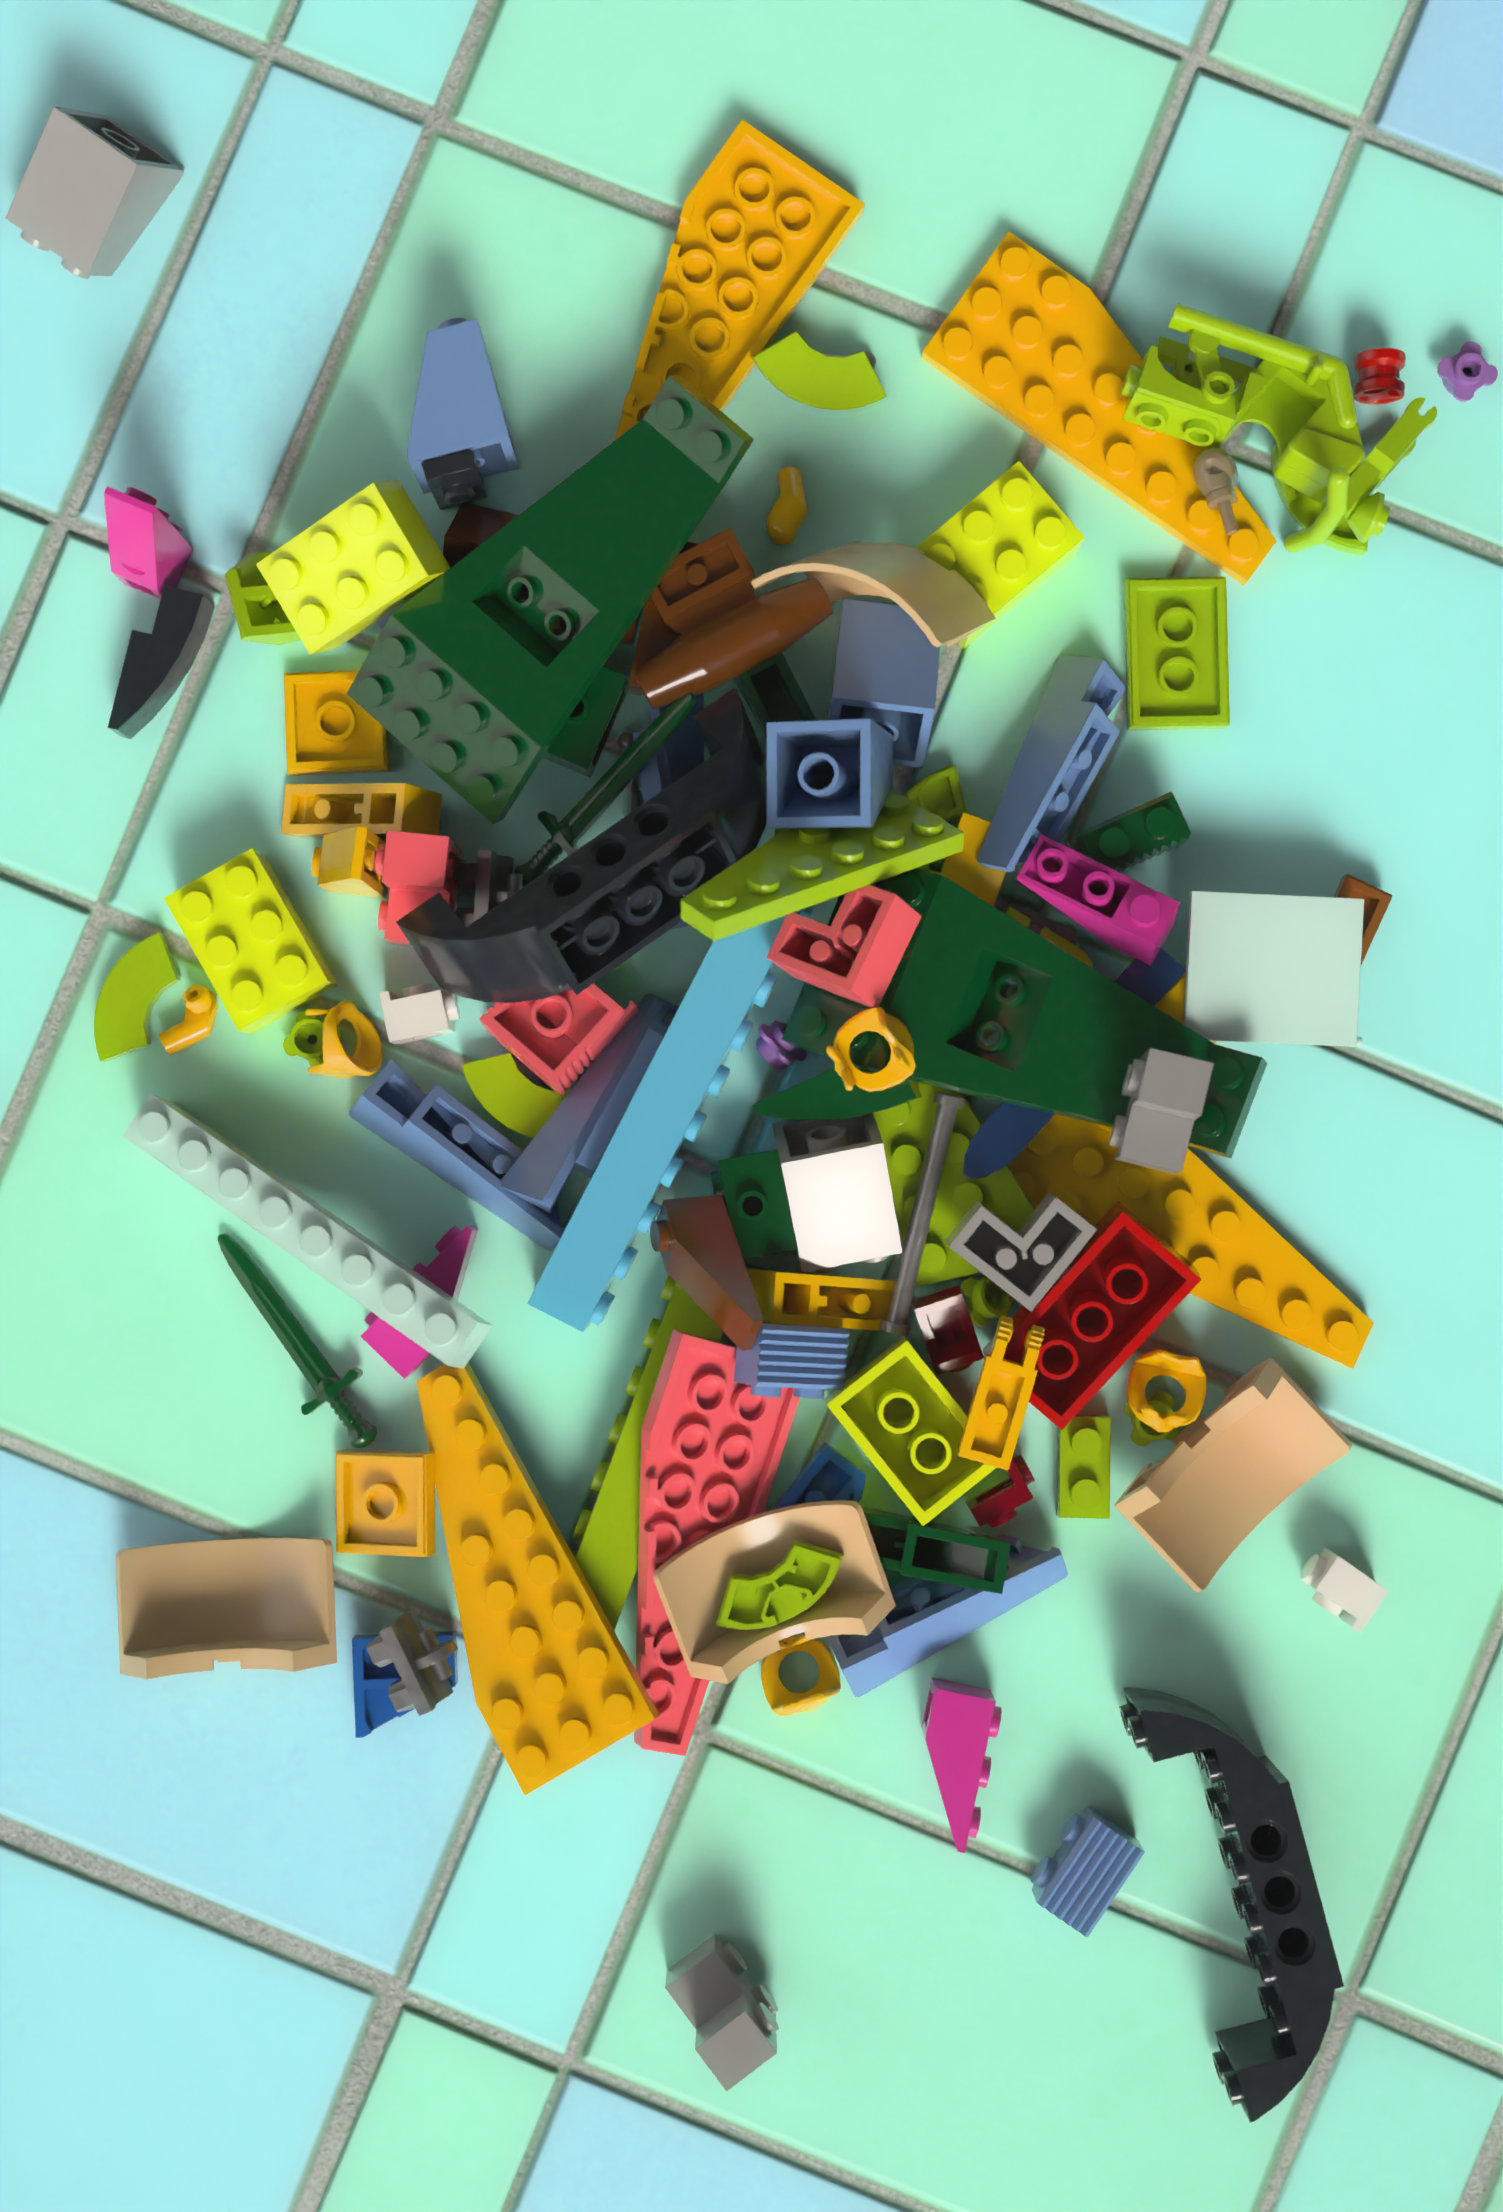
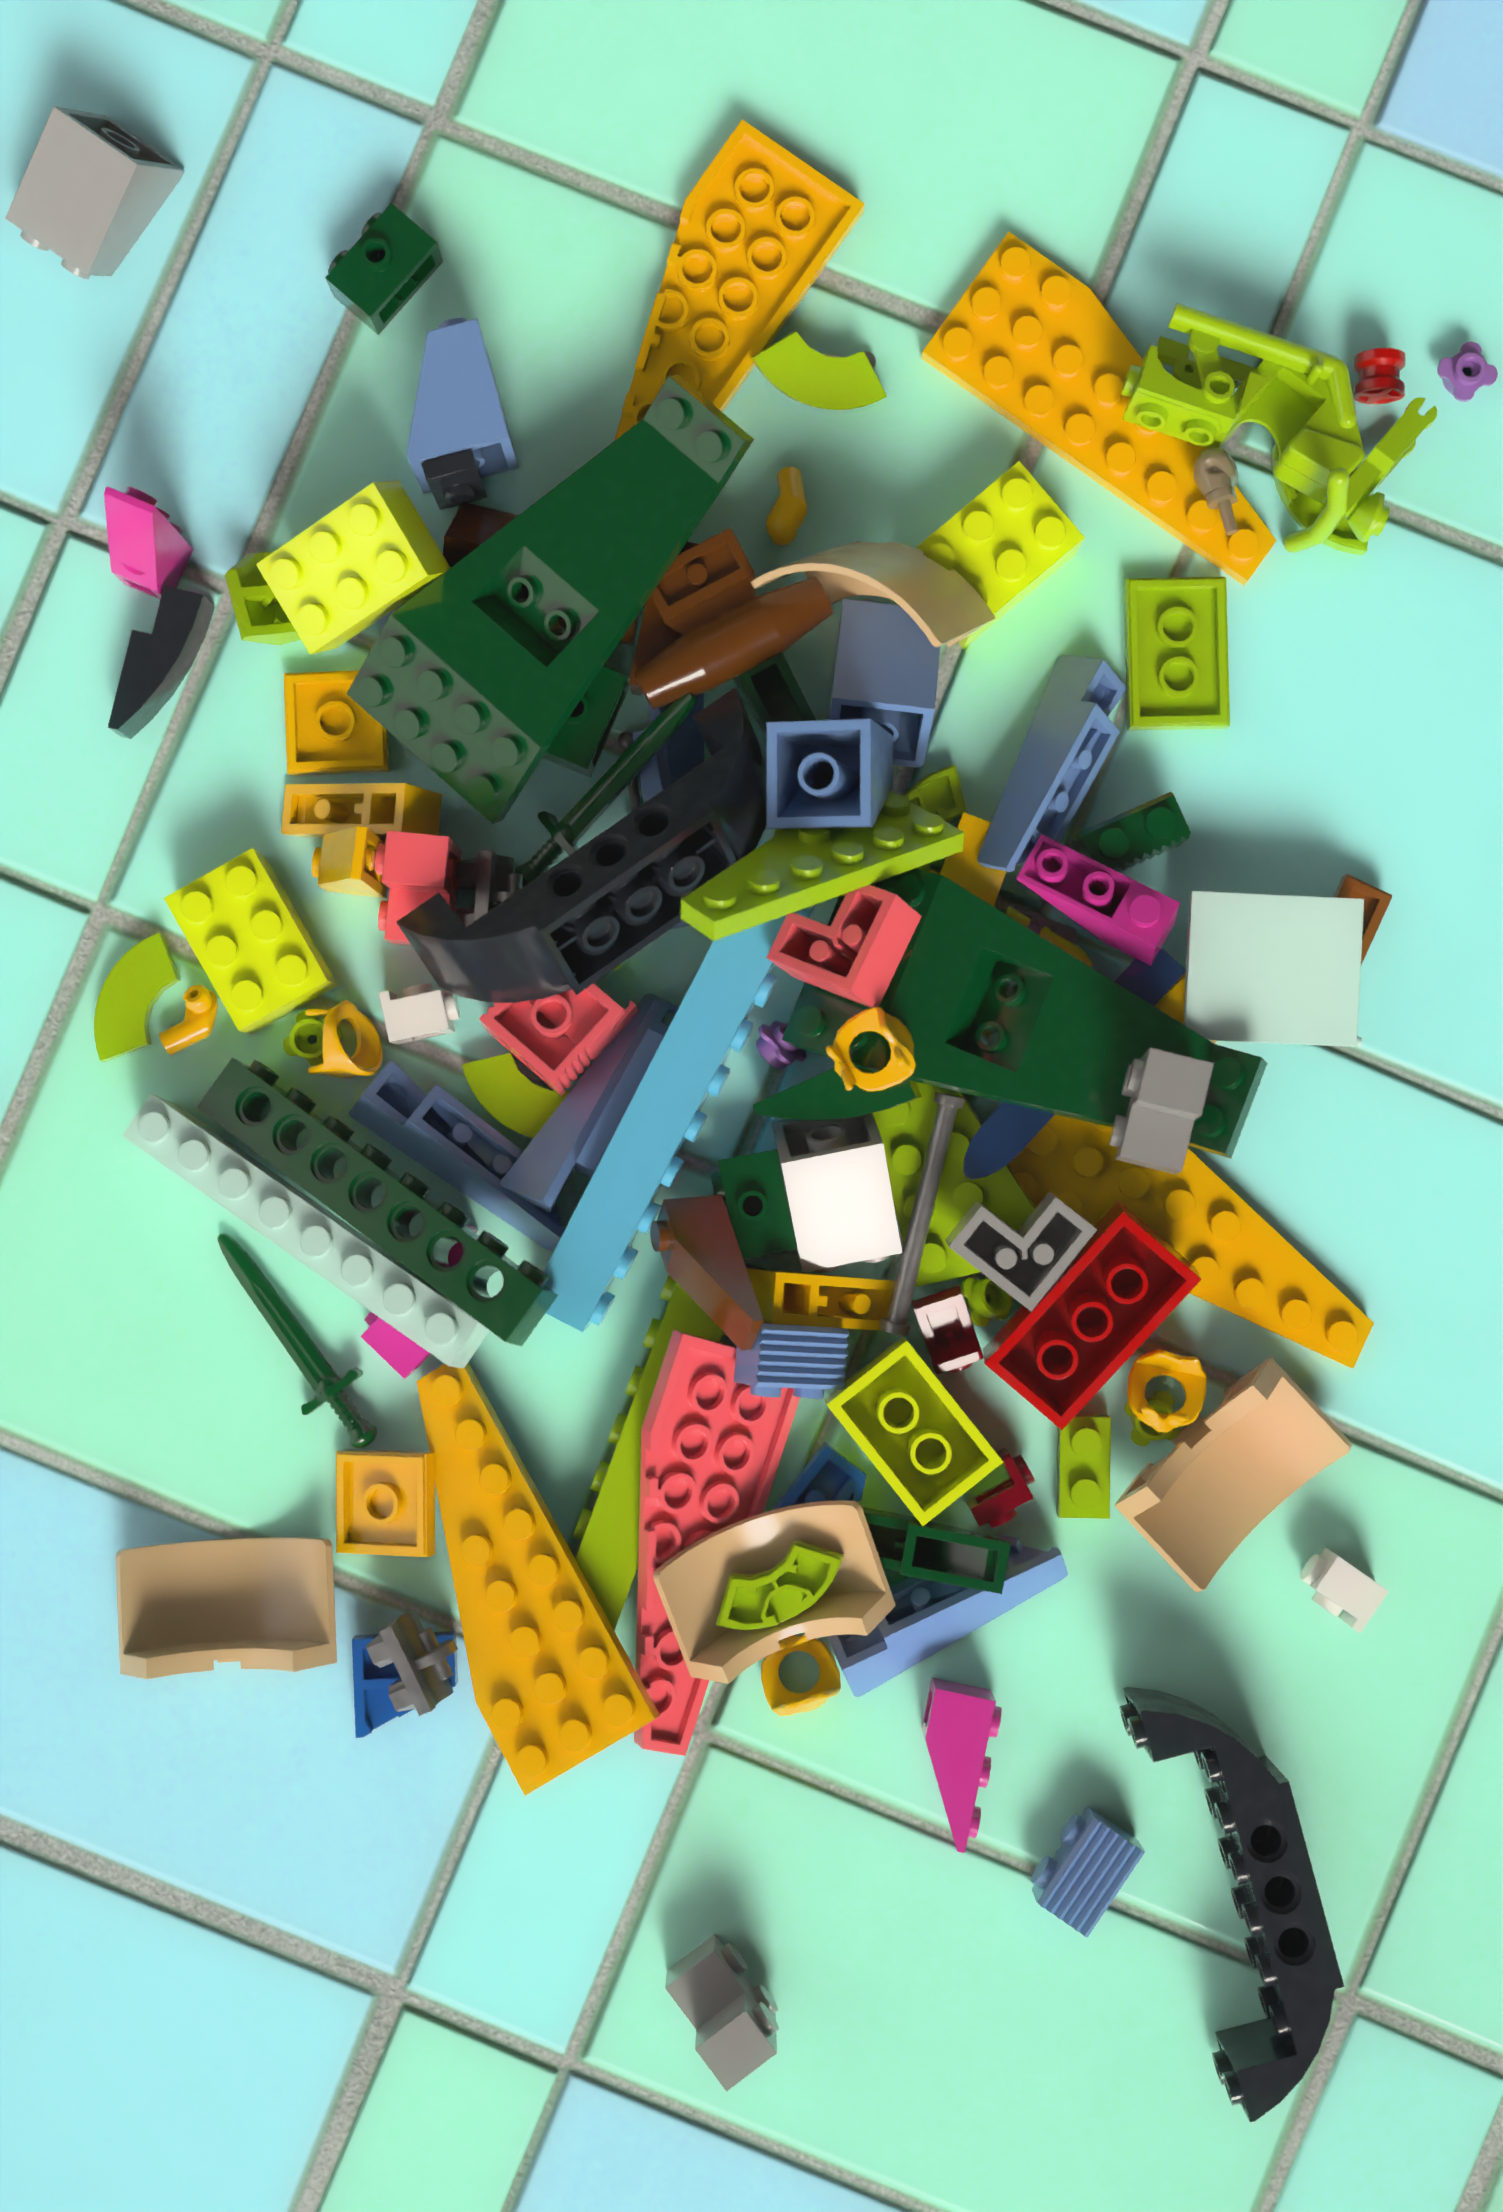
yellow hinge [957,1316,1044,1470] -> none
none -> dark green brick [197,1058,558,1347]
none -> dark green brick [325,203,443,335]

